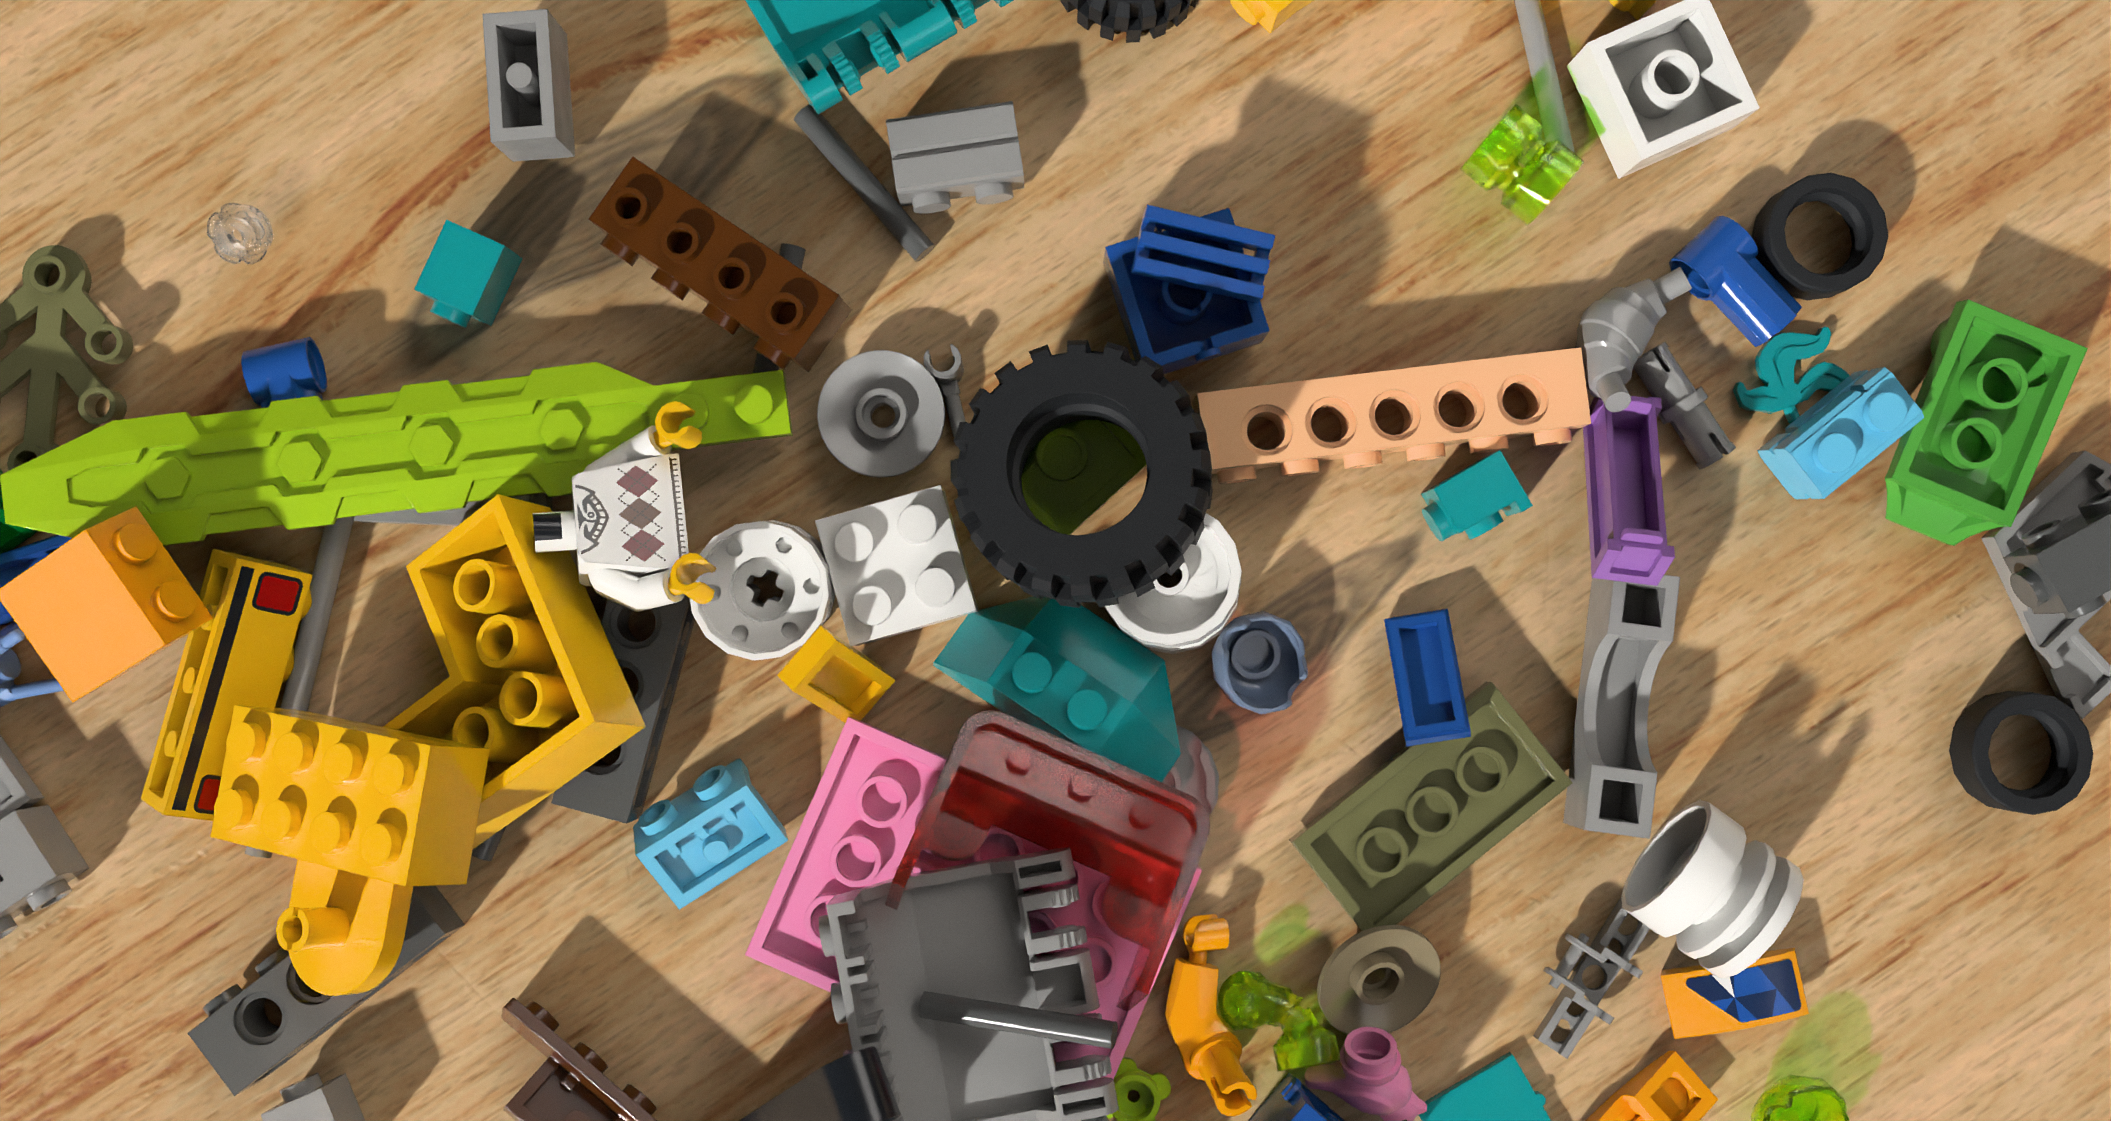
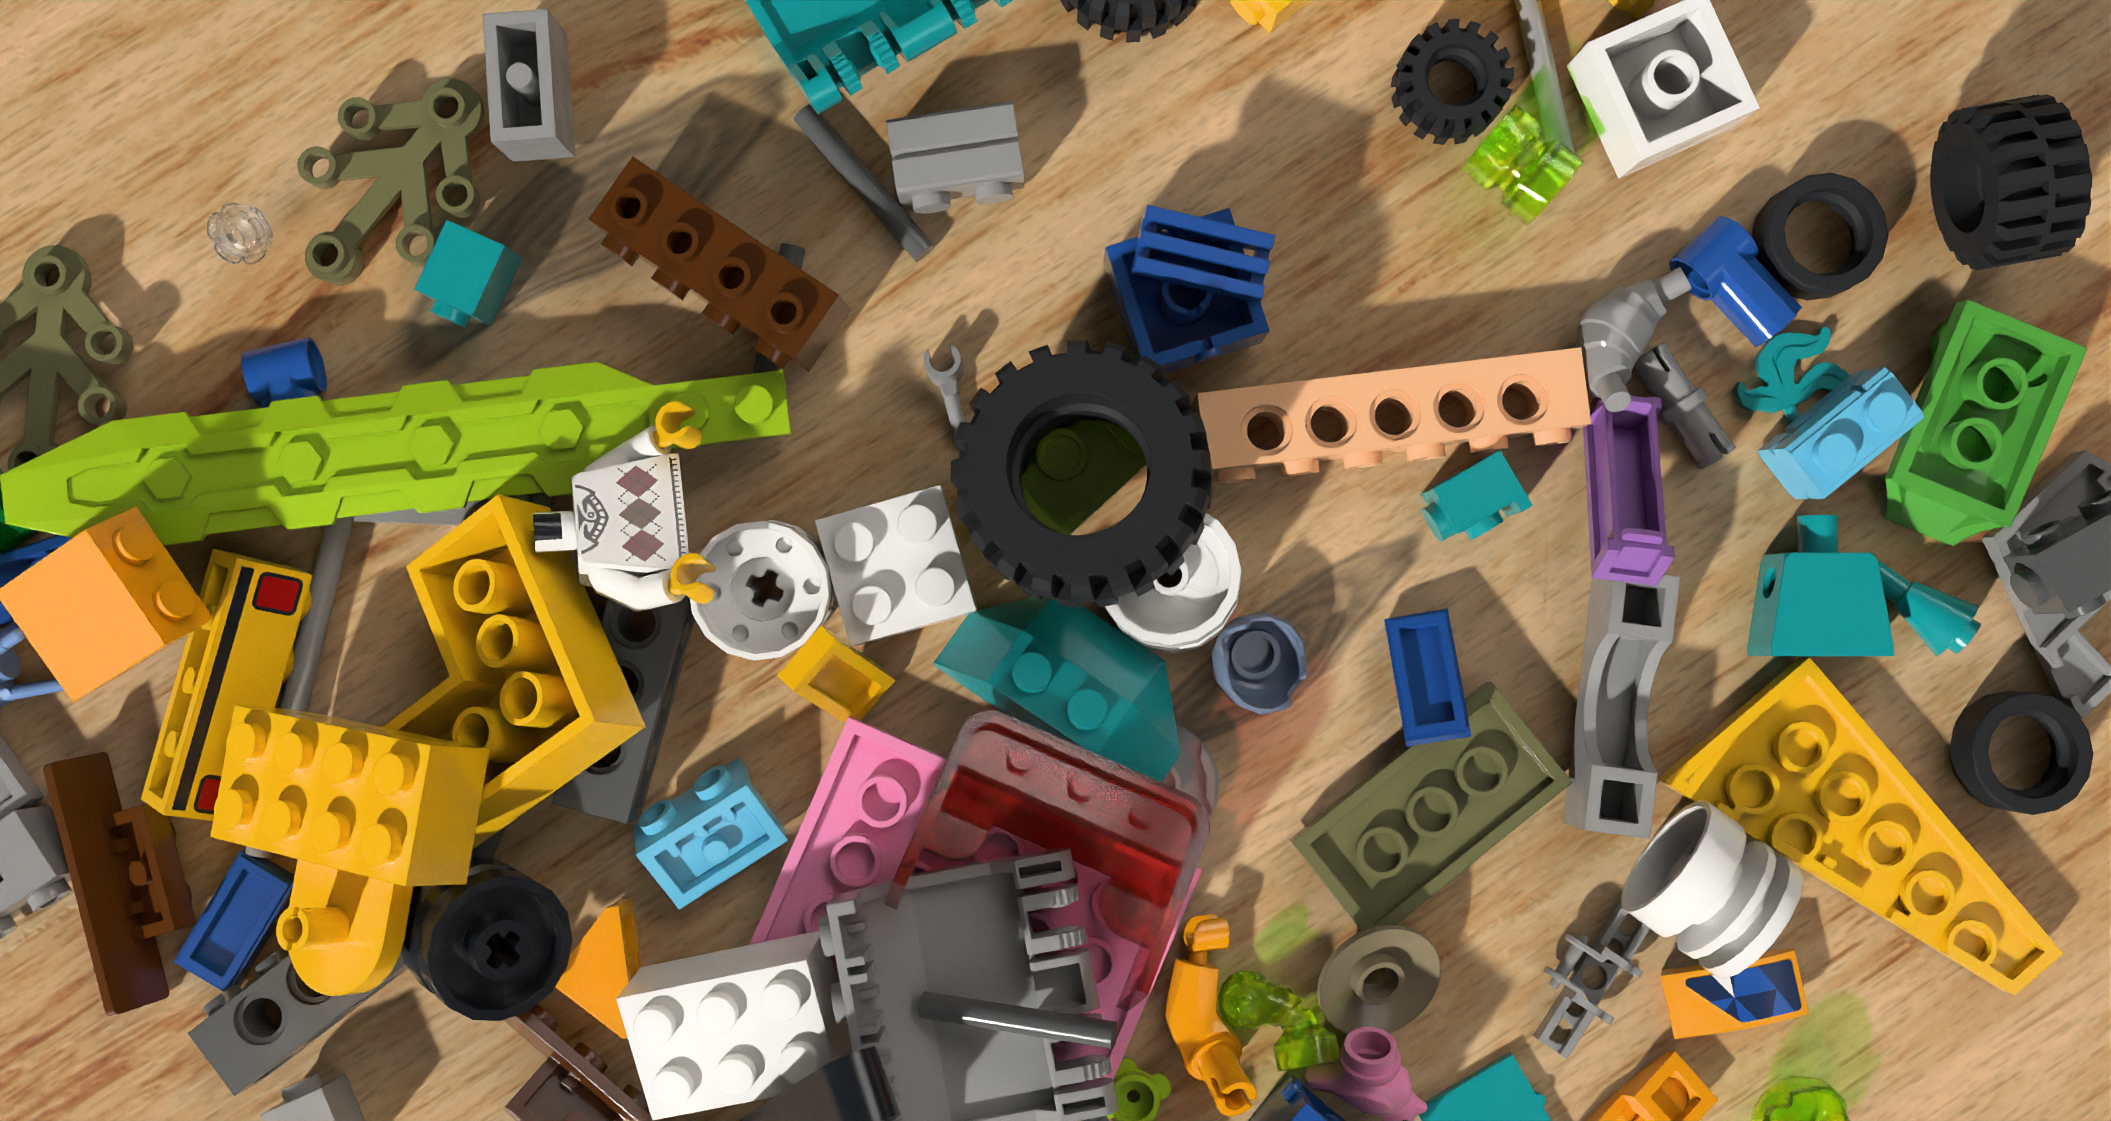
light grey dish [817,350,945,478] -> none
none -> reddish brown bracket [43,752,197,1016]
none -> blue tile [173,850,295,992]
none -> olive plant [297,78,484,286]
none -> black wheel [402,857,573,1021]
none -> light orange slope [555,898,642,1039]
none -> white brick [616,931,852,1120]
none -> black tyre [1391,19,1514,145]
none -> yellow wing [1657,657,2063,995]
none -> teal torso [1747,515,1894,656]
none -> teal cone [1878,560,1981,656]
none -> black tyre [1930,94,2092,270]

